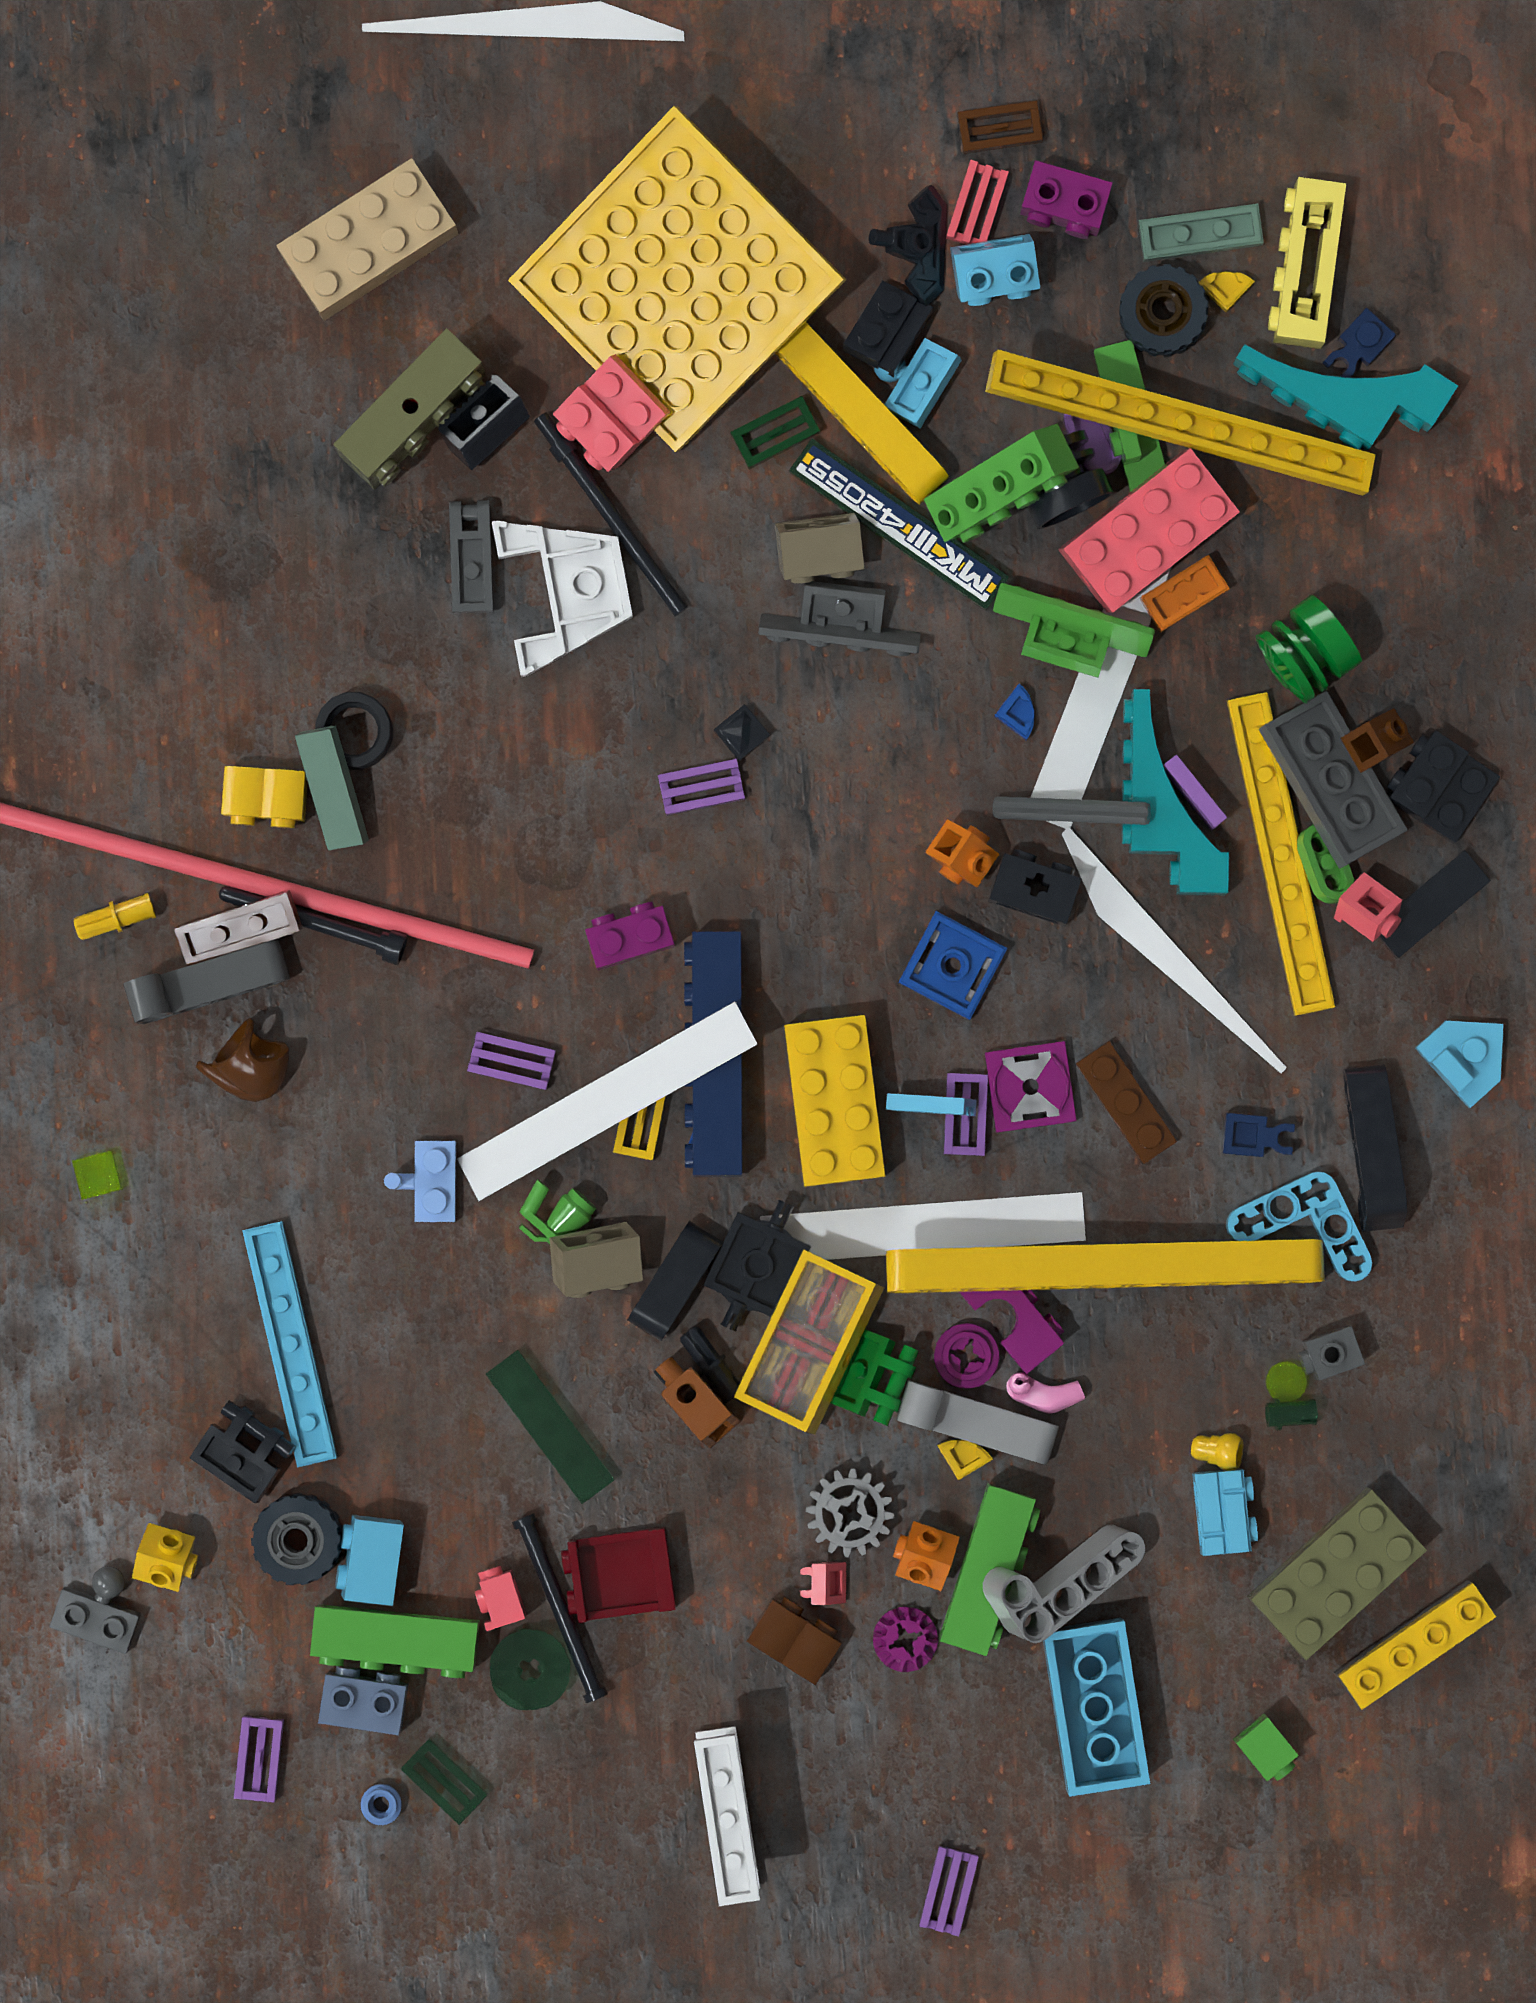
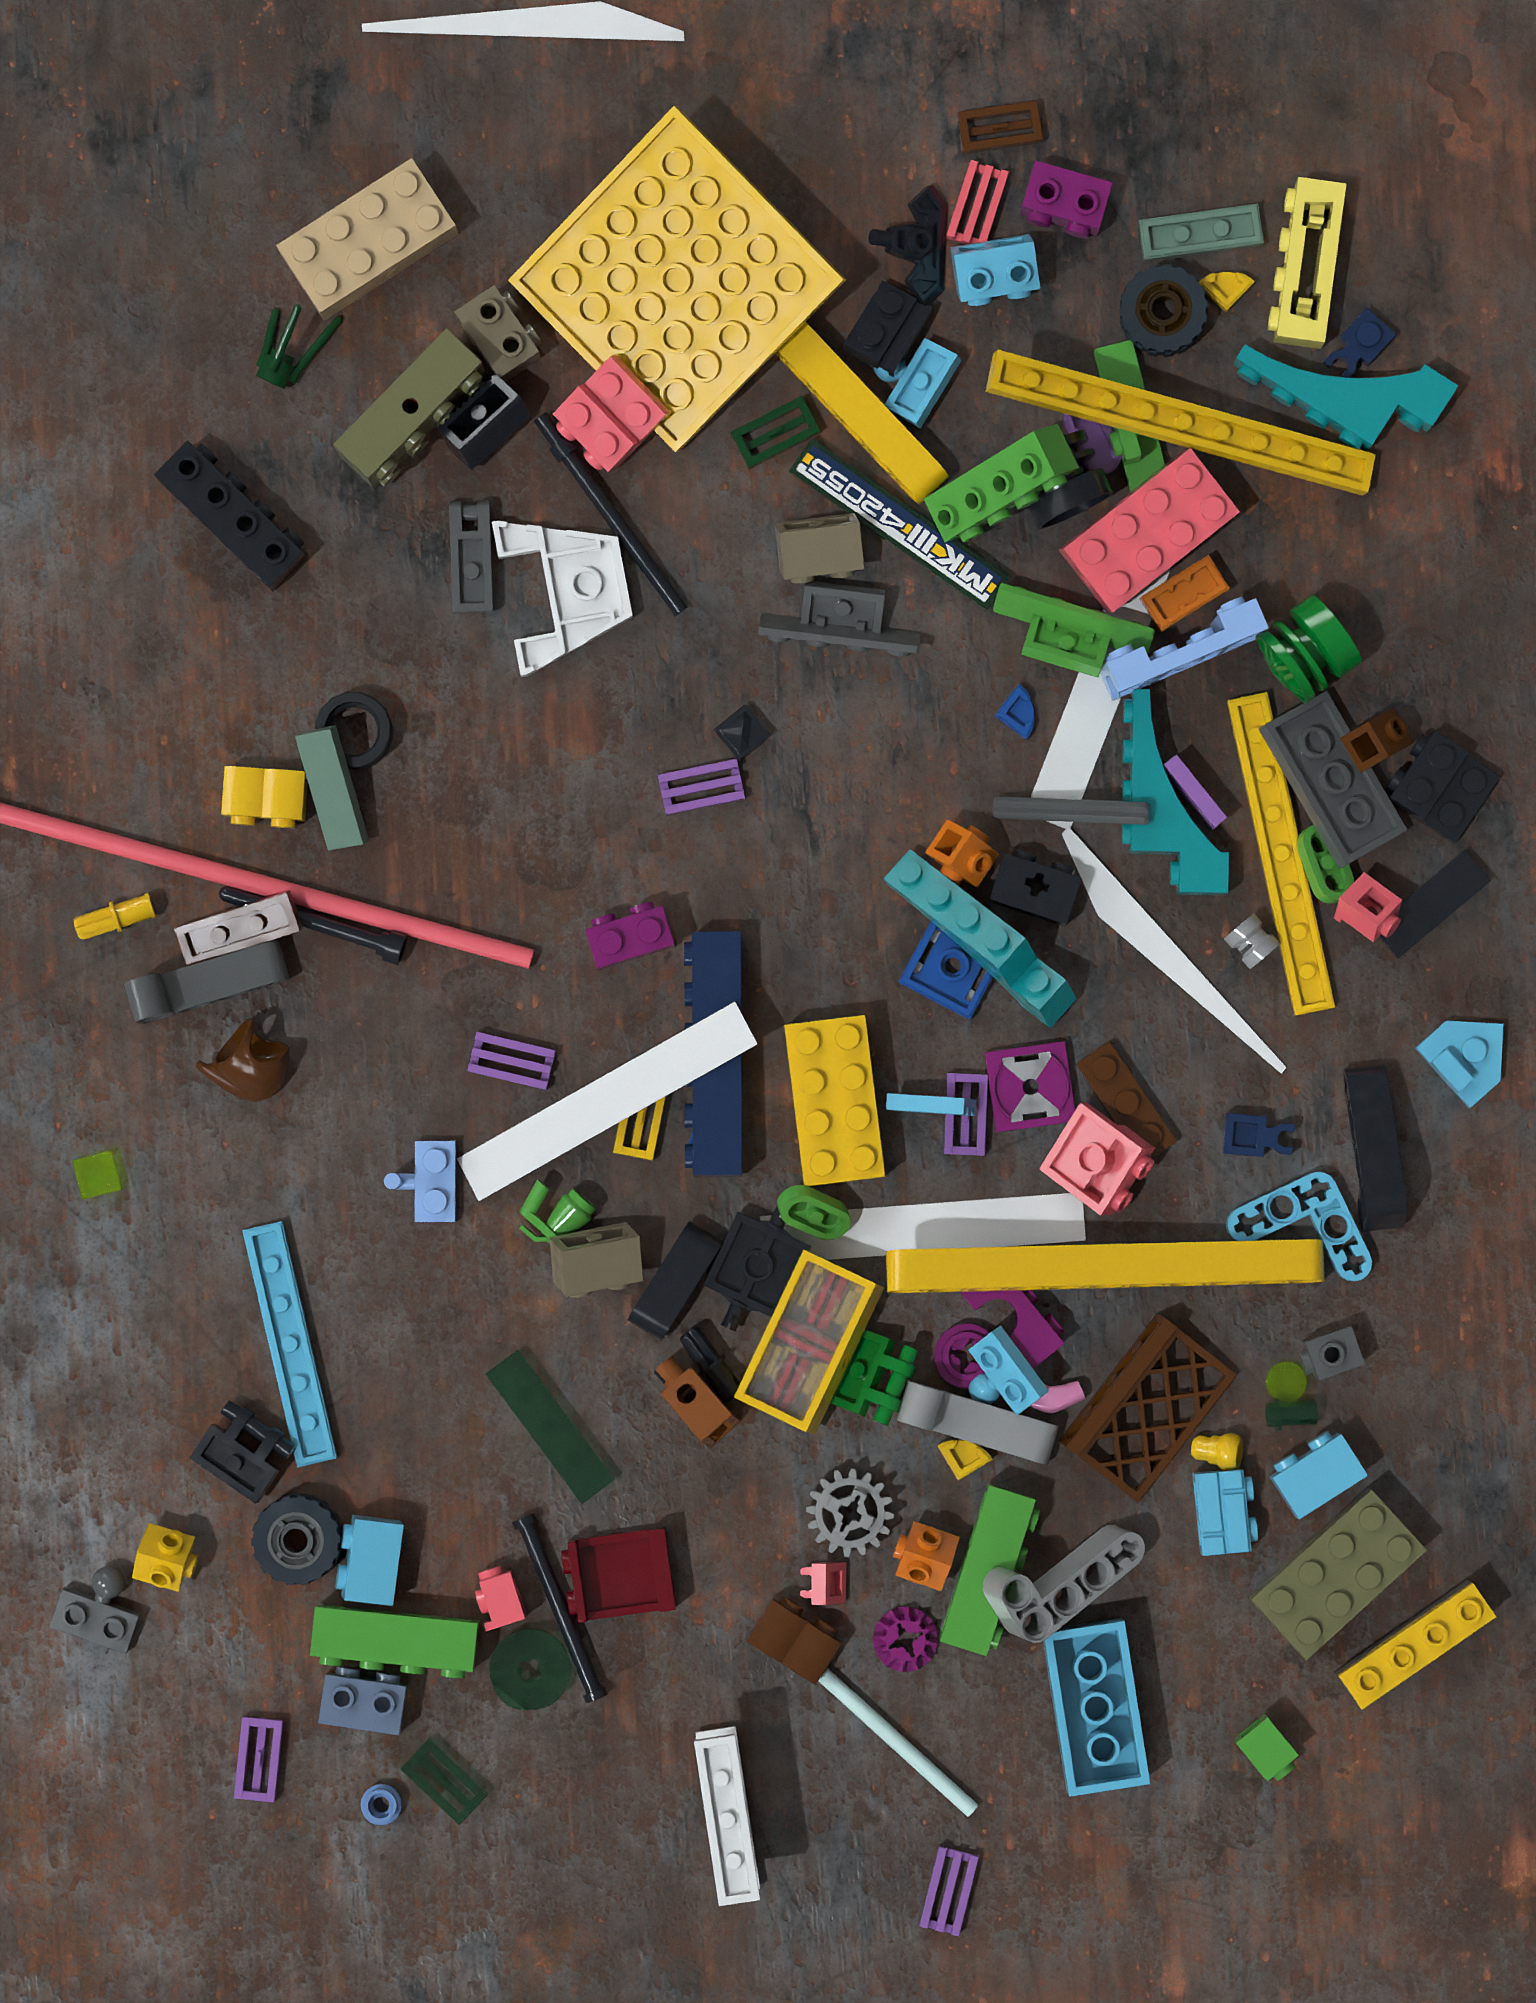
none -> black brick [154,440,306,592]
none -> dark green plant [255,304,342,389]
none -> dark tan brick [454,285,542,382]
none -> bright green plate [777,1185,851,1240]
none -> light aqua piece [819,1668,978,1817]
none -> teal arch [883,849,1077,1028]
none -> medium azure plate [968,1325,1049,1416]
none -> coral plate [1039,1102,1155,1216]
none -> reddish brown fence [1059,1313,1237,1503]
none -> light blue piece [1100,596,1269,701]
none -> light grey wheel [1224,913,1280,970]
none -> medium azure brick [1269,1431,1368,1520]

